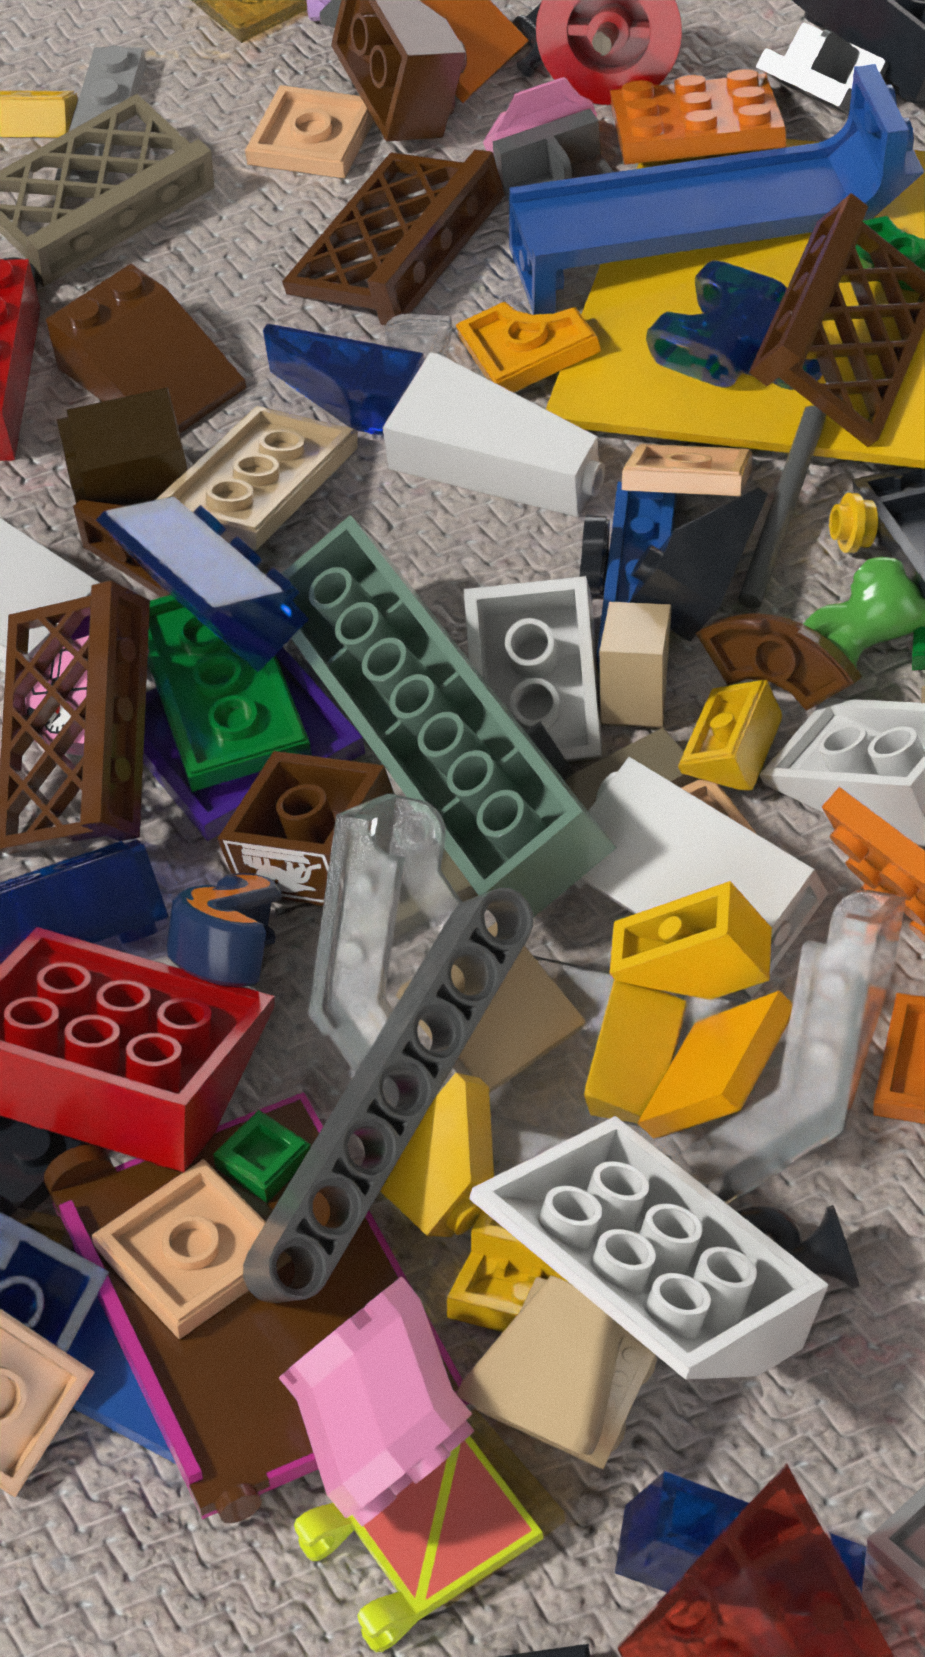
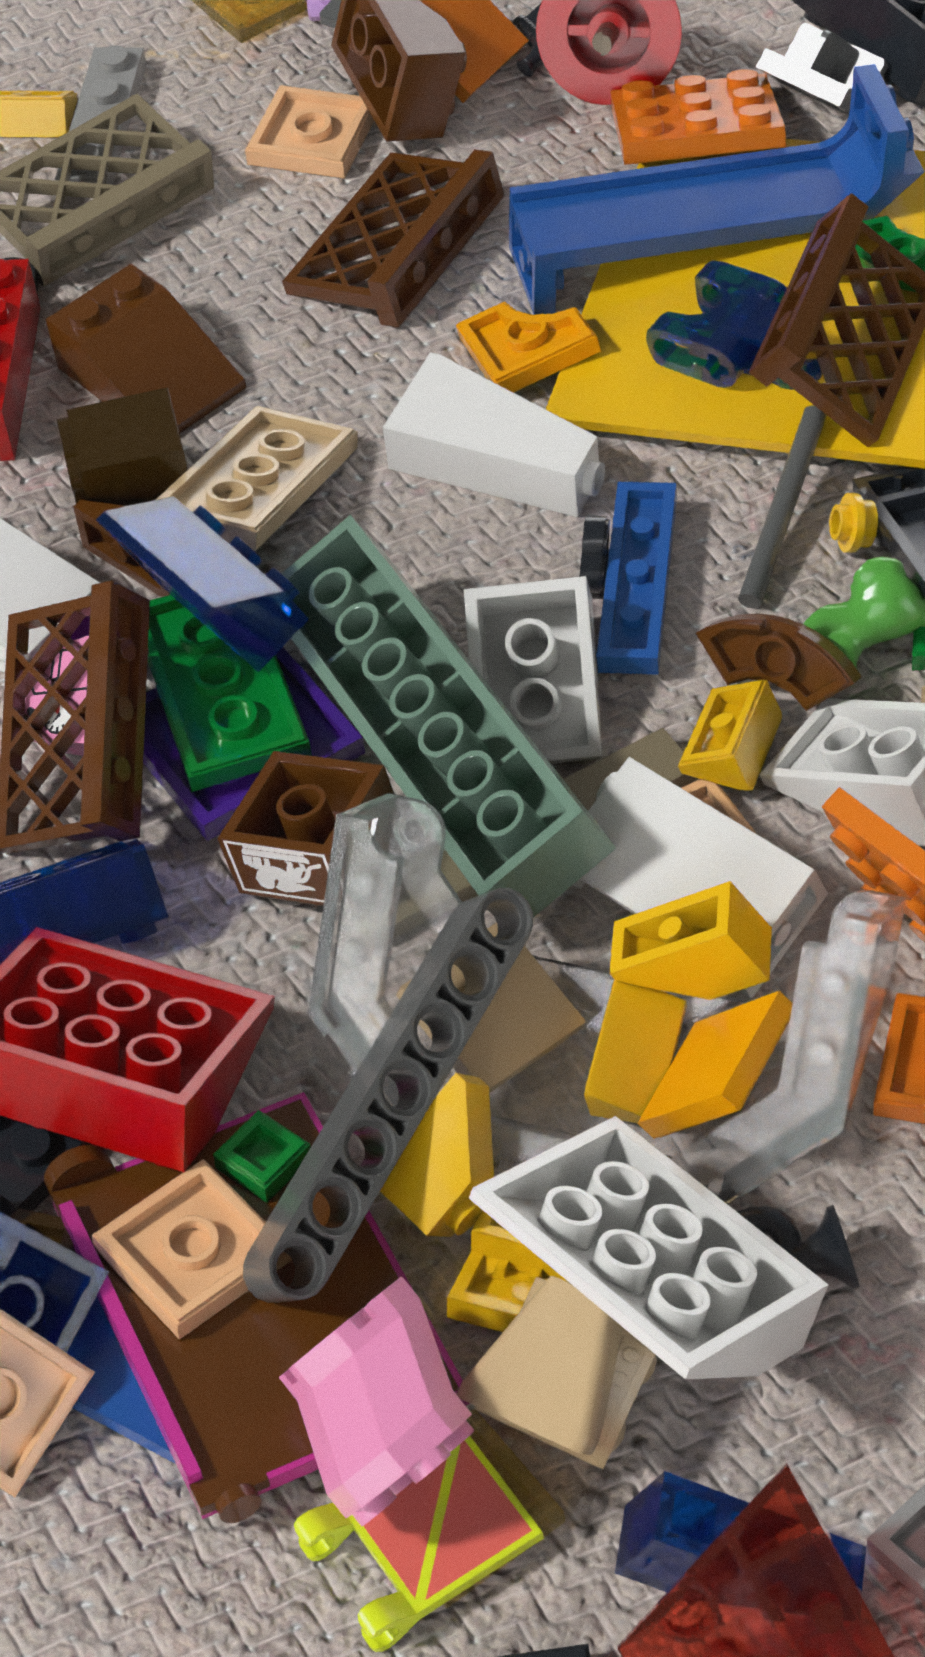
dark blue animal [166,873,282,987] -> none
clear blue slope [263,323,424,436] -> none
clear tile [385,314,453,372] -> none
bright pink slope [483,77,597,154] -> none
dark grey panel [493,109,613,201] -> none
black tile [525,721,575,780] -> none
tan slope [599,602,672,728] -> none
light nougat tile [622,444,753,496] -> none
black slope [629,487,768,642] -> none

